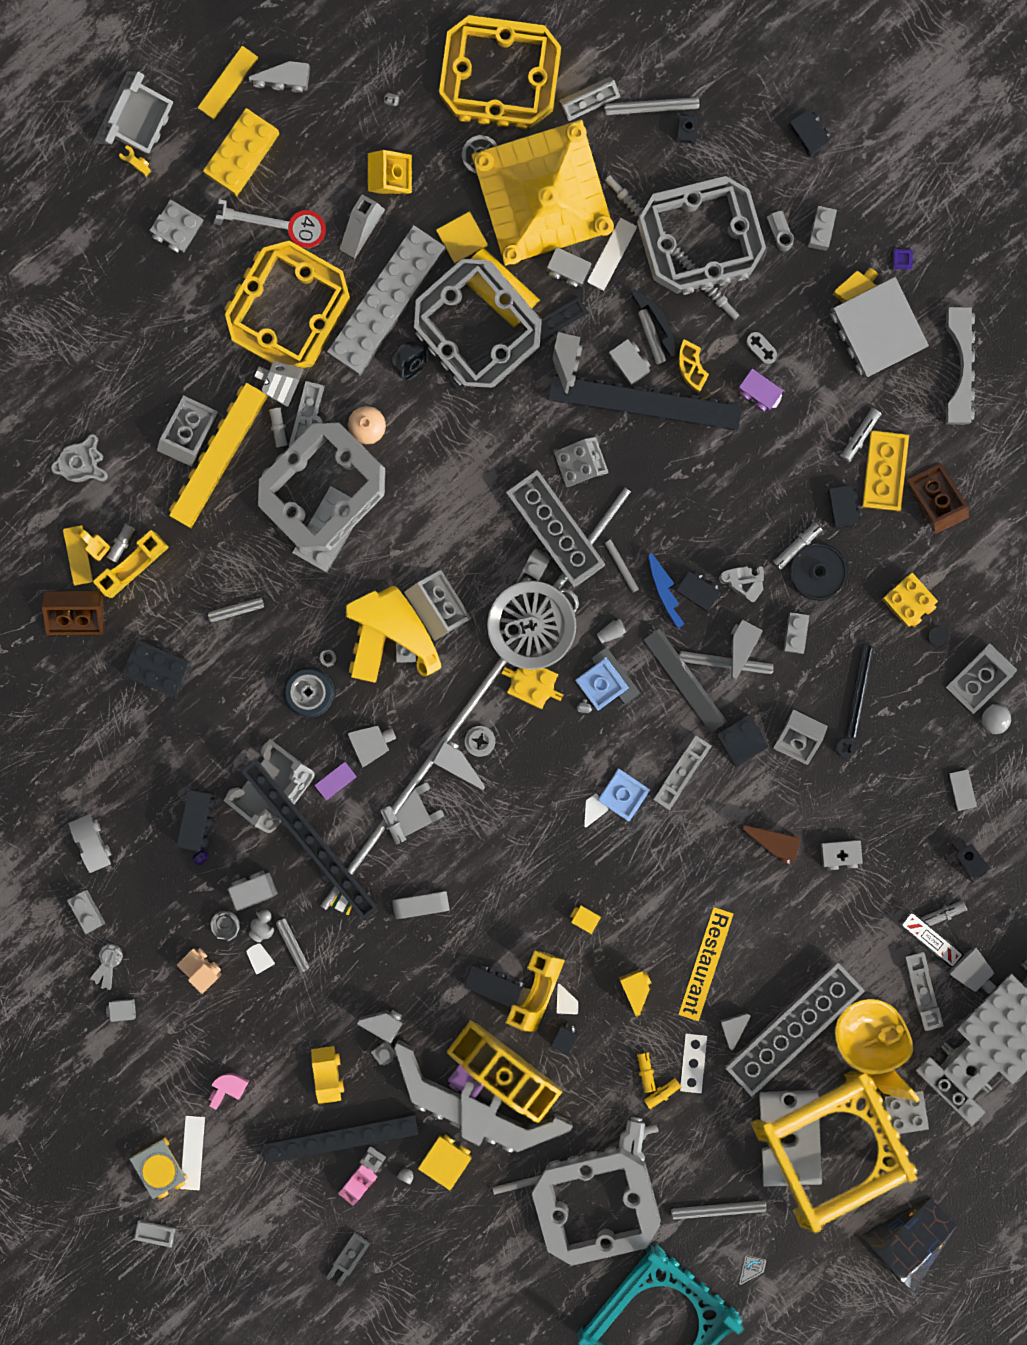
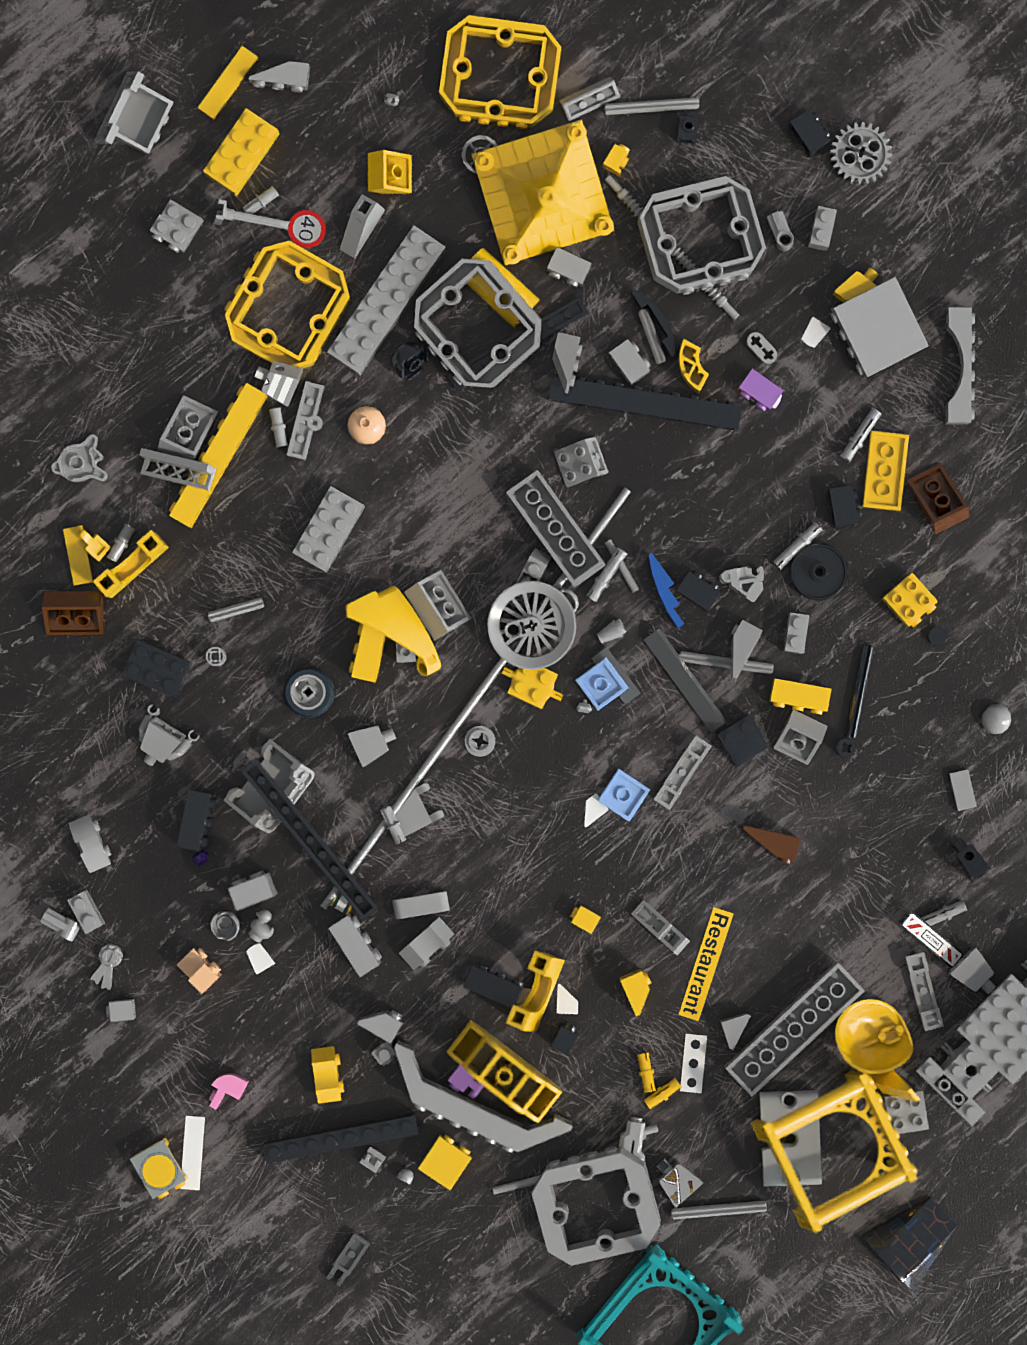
yellow plate [119,145,151,177] -> none
light grey tile [134,1220,176,1247] -> none
light grey panel [258,423,385,551] -> none
light grey axle [276,918,309,972] -> none
medium lavender tile [315,762,357,800] -> none
light grey axle [319,649,337,667] -> none
bright pink brick [338,1165,377,1205] -> none
light grey slope [432,740,485,790] -> none
yellow tile [436,211,488,264] -> none
light grey flag [461,1082,502,1146] -> none
white sticker [587,218,637,290] -> none
light grey sticker [739,1255,766,1285] -> none
light grey brick [820,840,863,870] -> none
dark purple tile [893,249,913,270] -> none
light grey slope [946,643,1017,714] -> none
none -> light grey piece [40,908,81,941]
none -> light grey fence [139,448,216,491]
none -> light grey torso [139,704,200,766]
none -> light grey wheel [206,647,227,666]
none -> light grey axle [243,186,279,214]
none -> light grey brick [329,914,382,977]
none -> light grey brick [399,917,454,970]
none -> light grey pin [586,547,628,602]
none -> yellow brick [603,144,630,177]
none -> light grey slope [631,900,690,955]
none -> light grey torso [657,1159,703,1207]
none -> yellow brick [769,679,831,715]
none -> white sticker [802,317,830,348]
none -> light grey gear [830,122,892,185]

